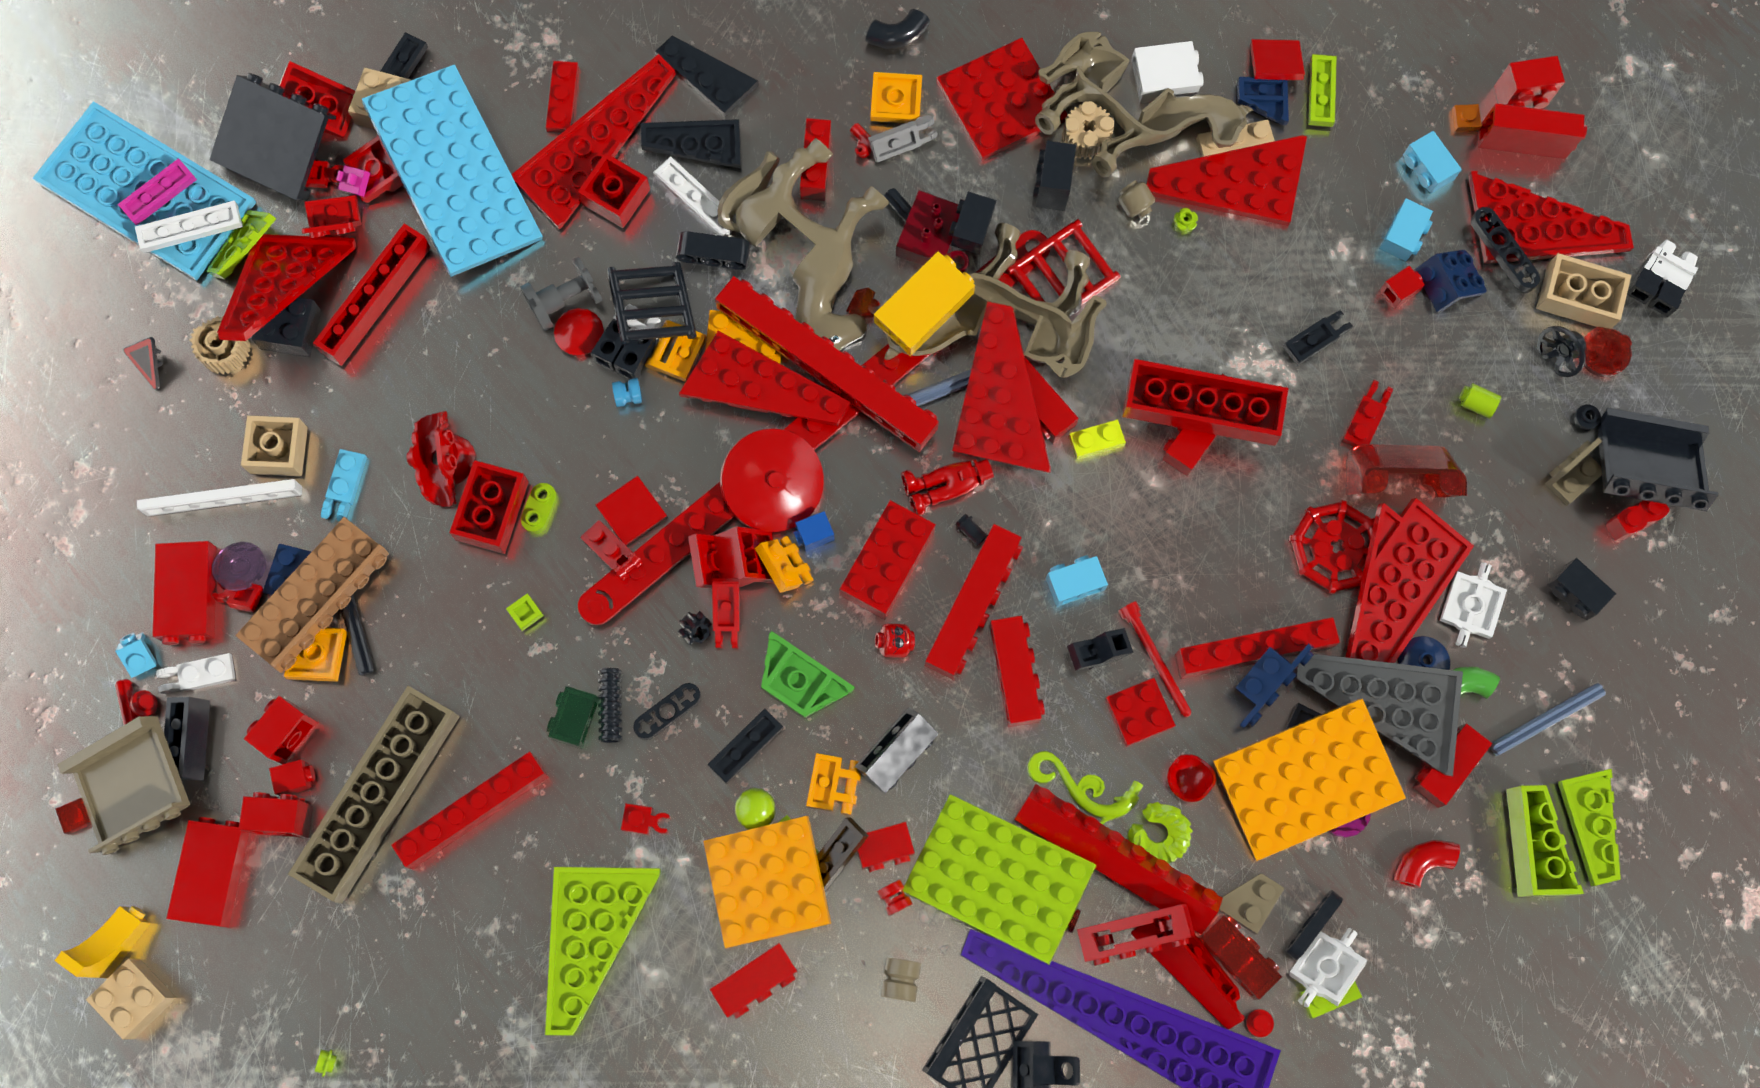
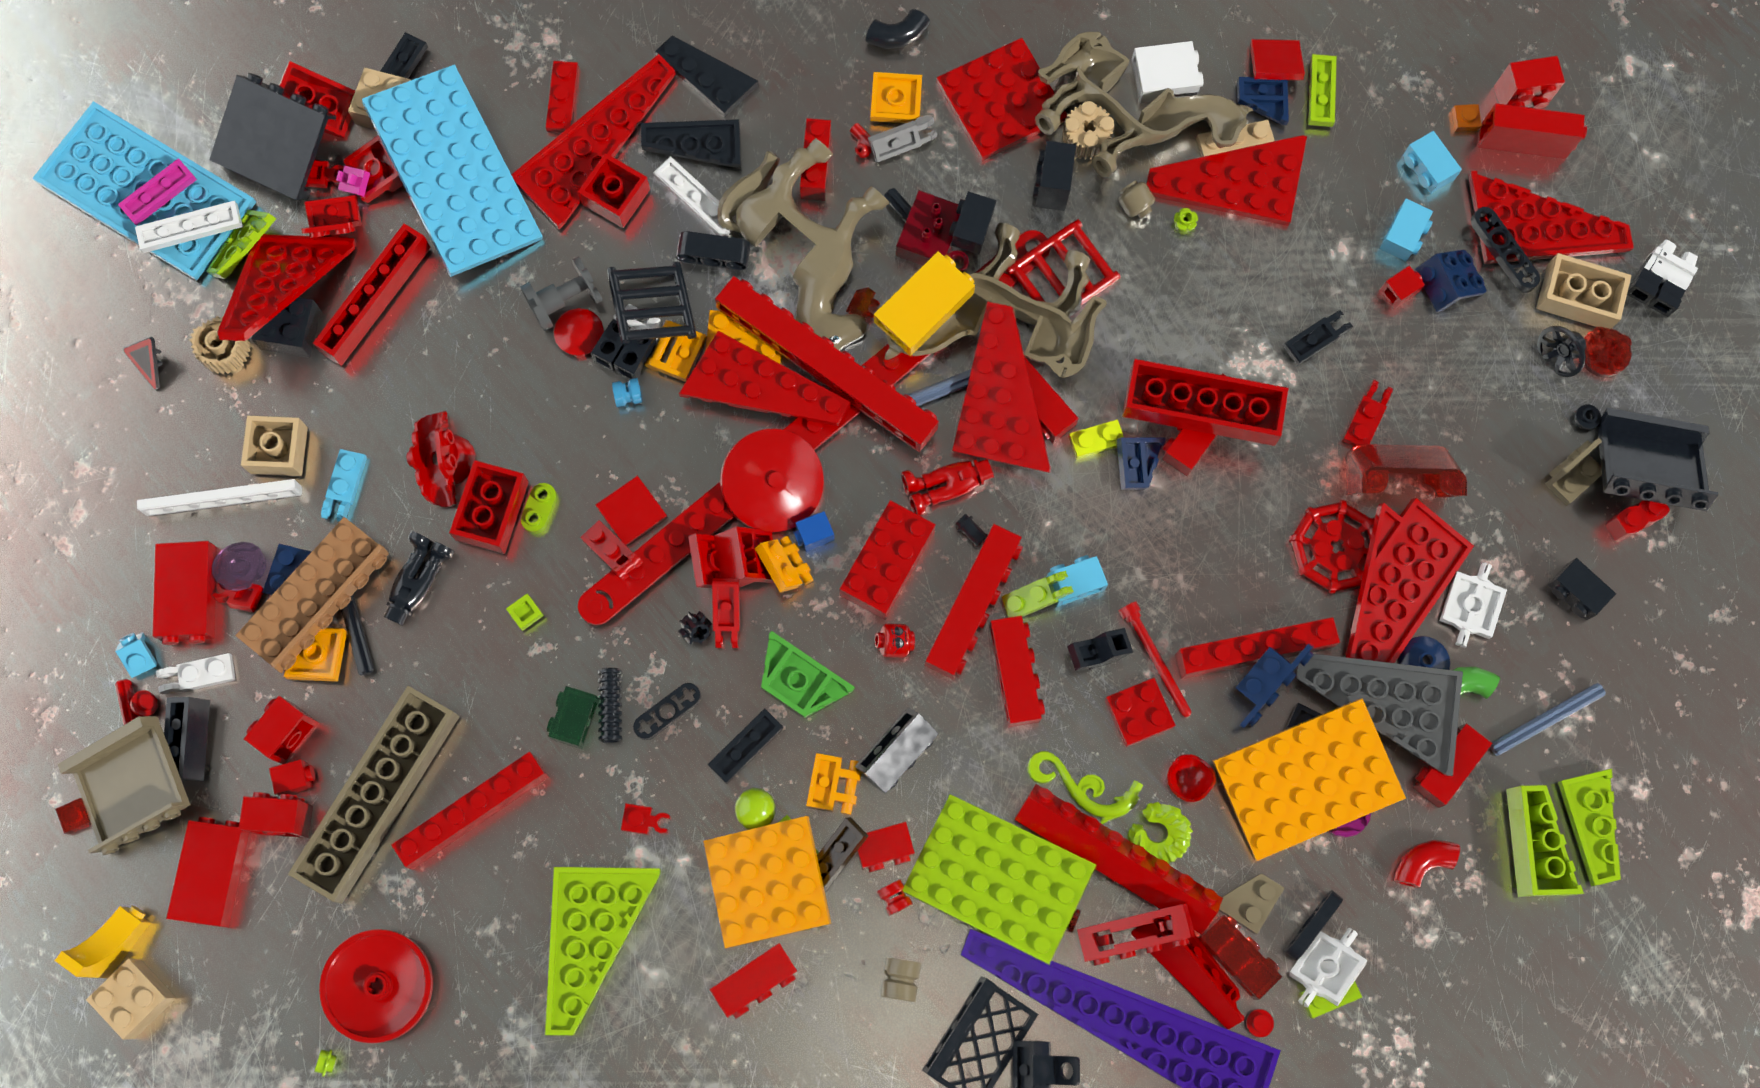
lime brick [1459,383,1501,419] -> none
none -> red dish [319,929,433,1043]
none -> black piece [384,531,455,626]
none -> lime hinge [1001,571,1074,618]
none -> dark blue wing [1117,437,1166,490]

